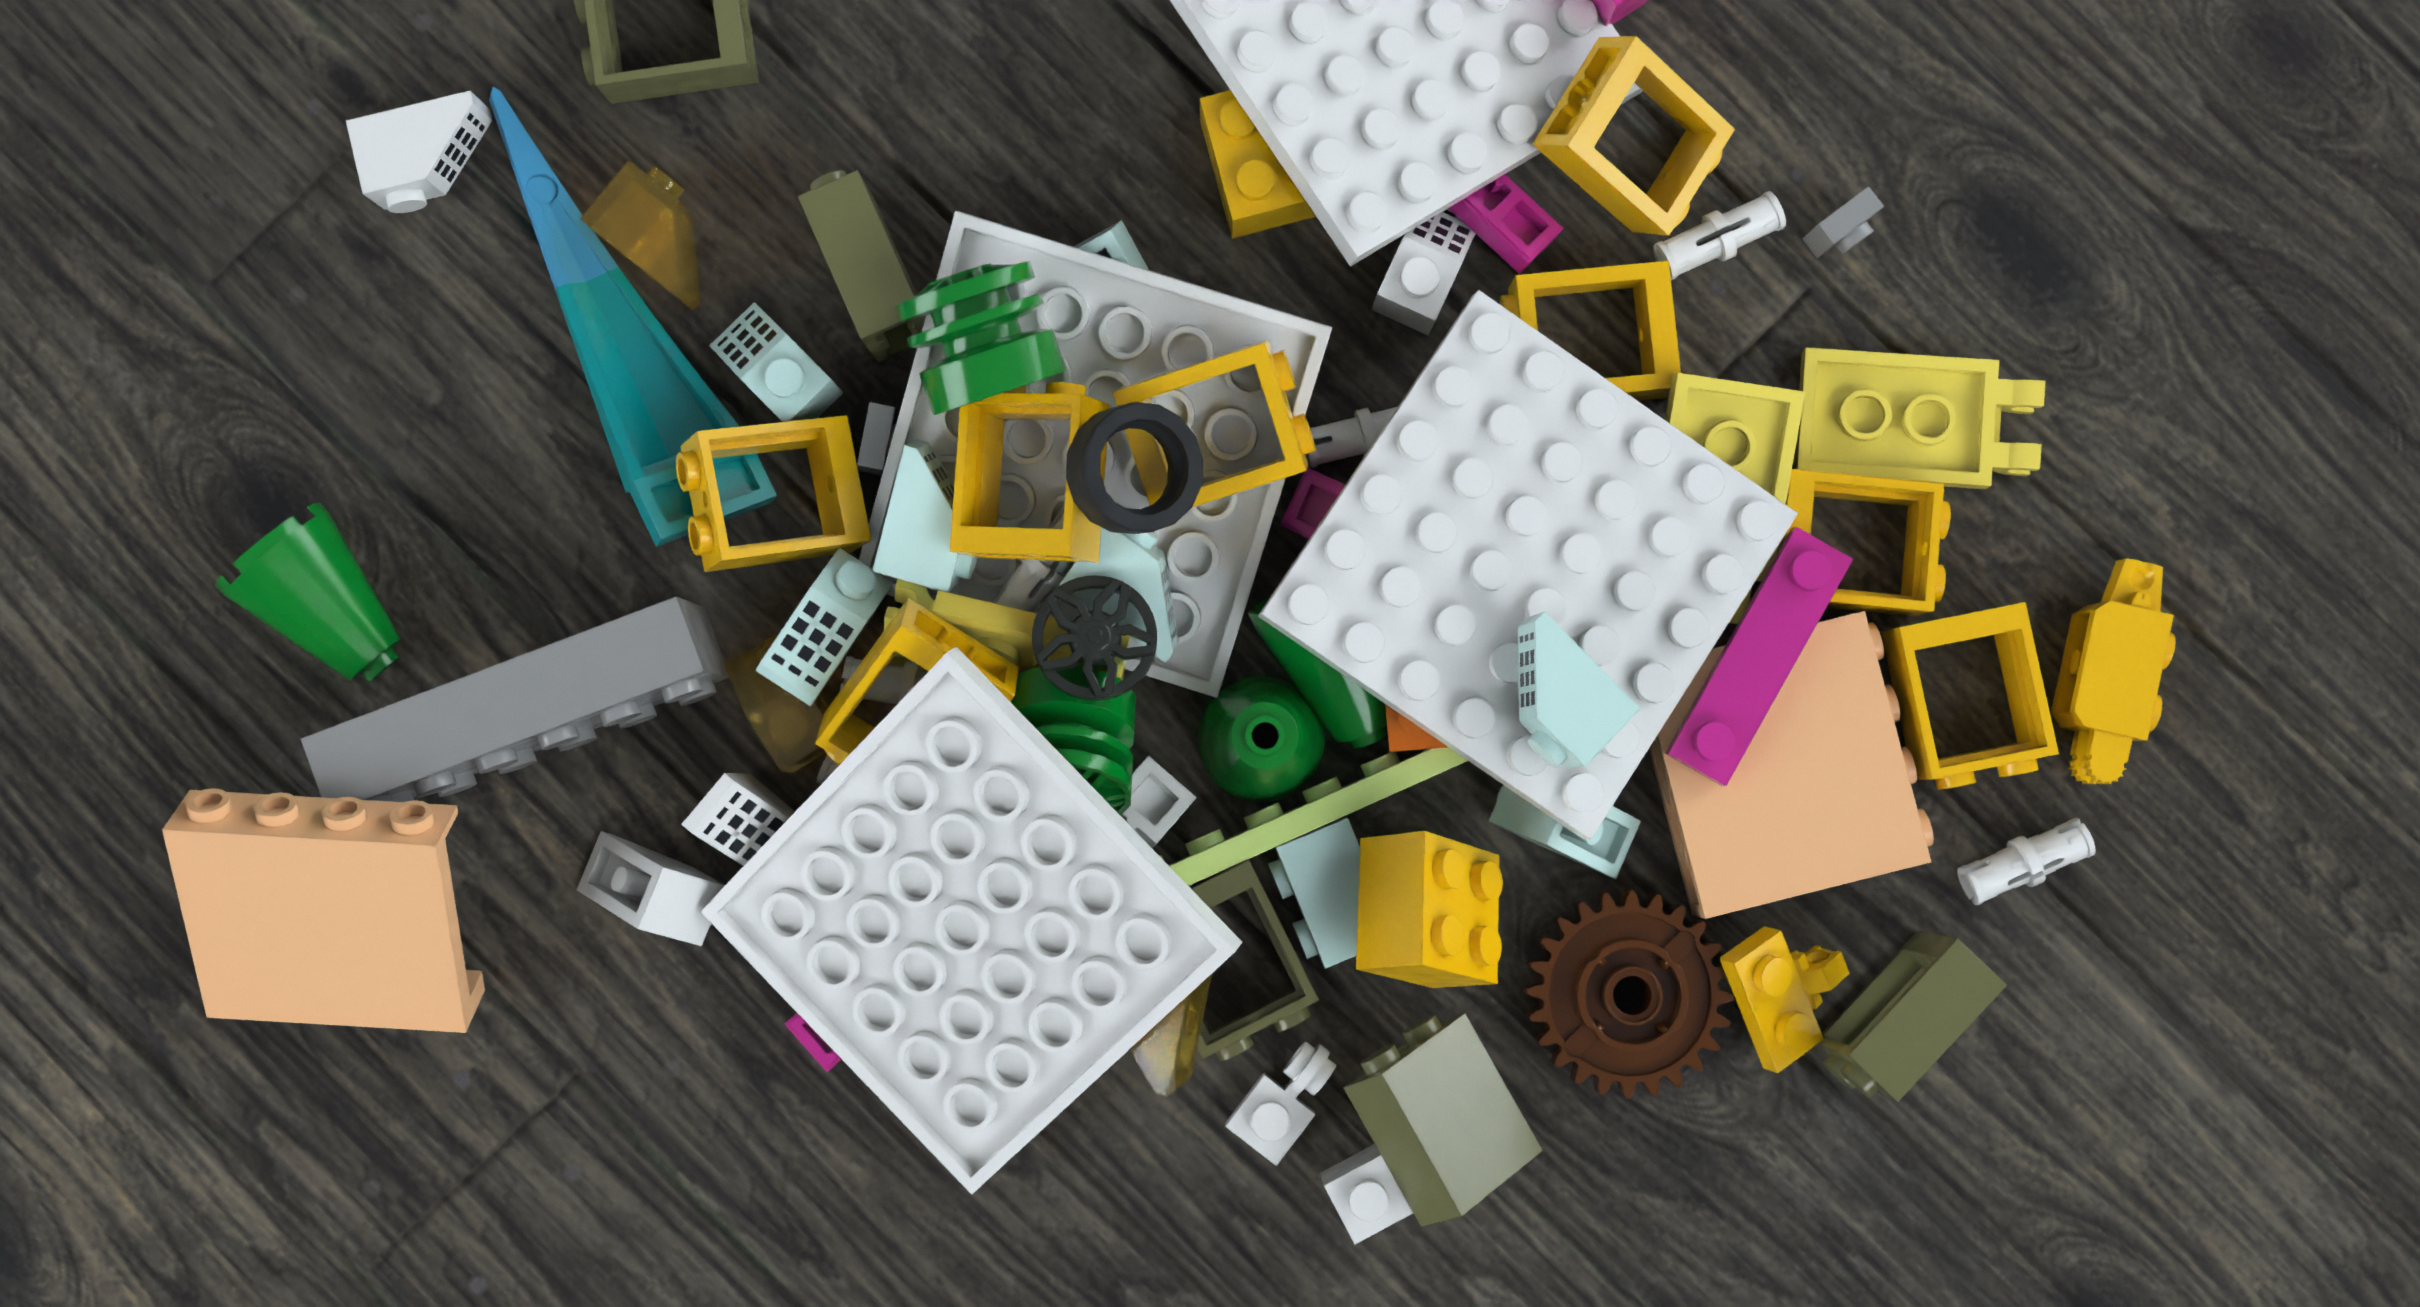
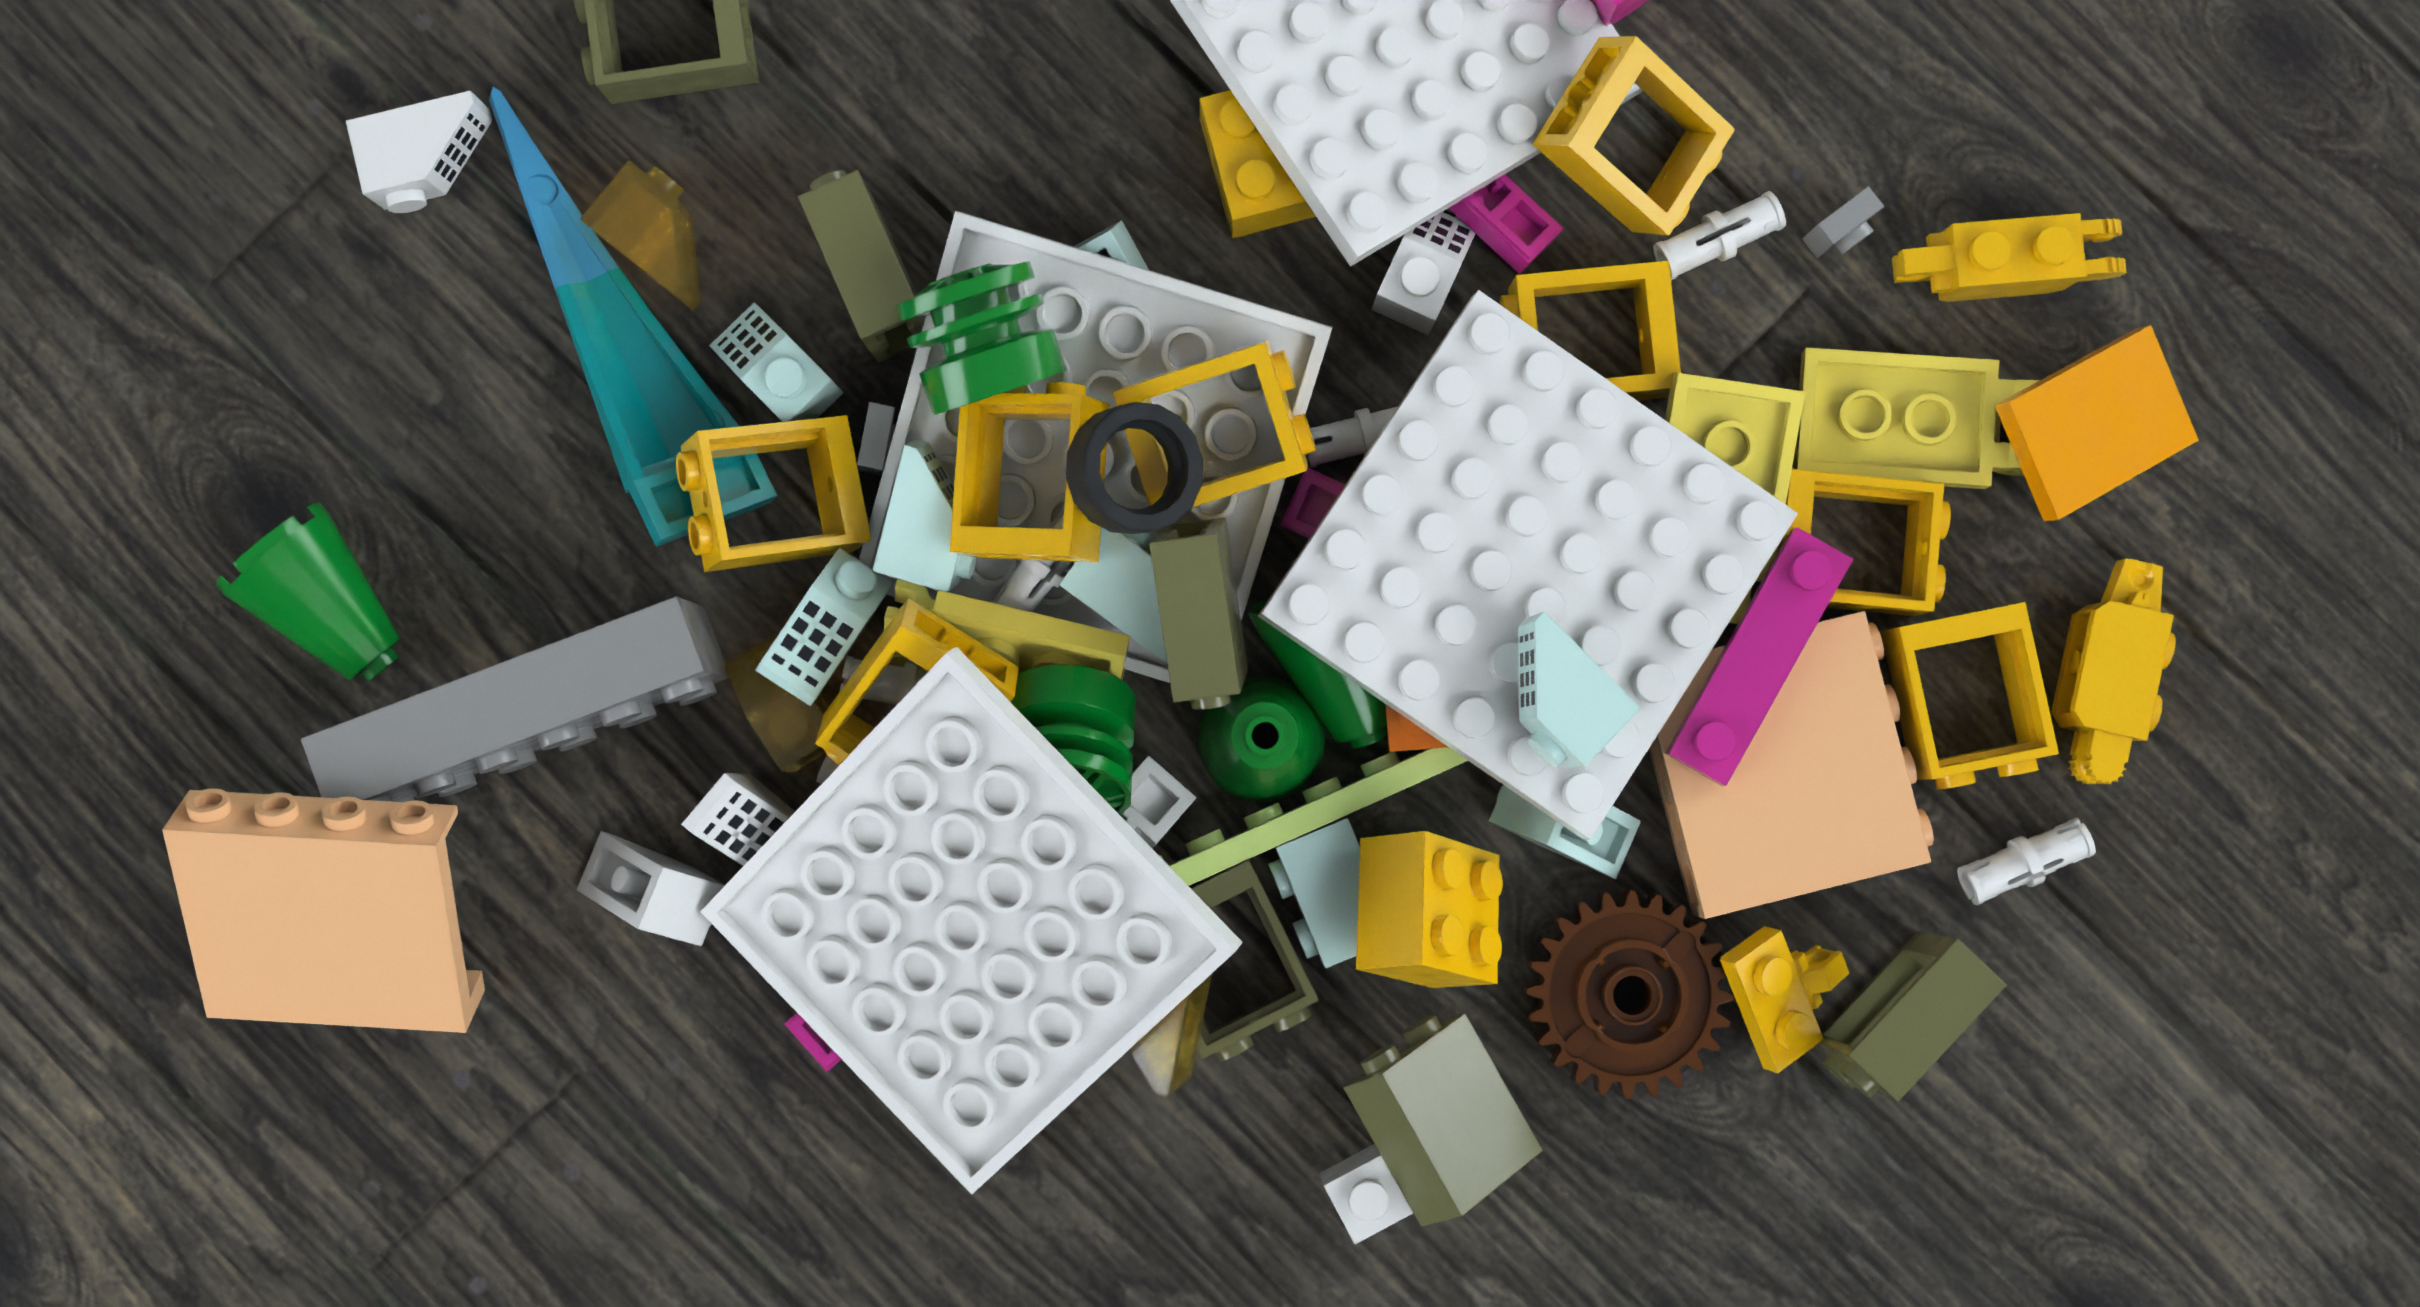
pearl dark grey wheel [1032,575,1157,701] -> none
white plate [1225,1041,1336,1166] -> none
none -> olive brick [1149,518,1248,709]
none -> yellow hinge [1892,213,2127,302]
none -> light orange tile [1994,325,2199,522]

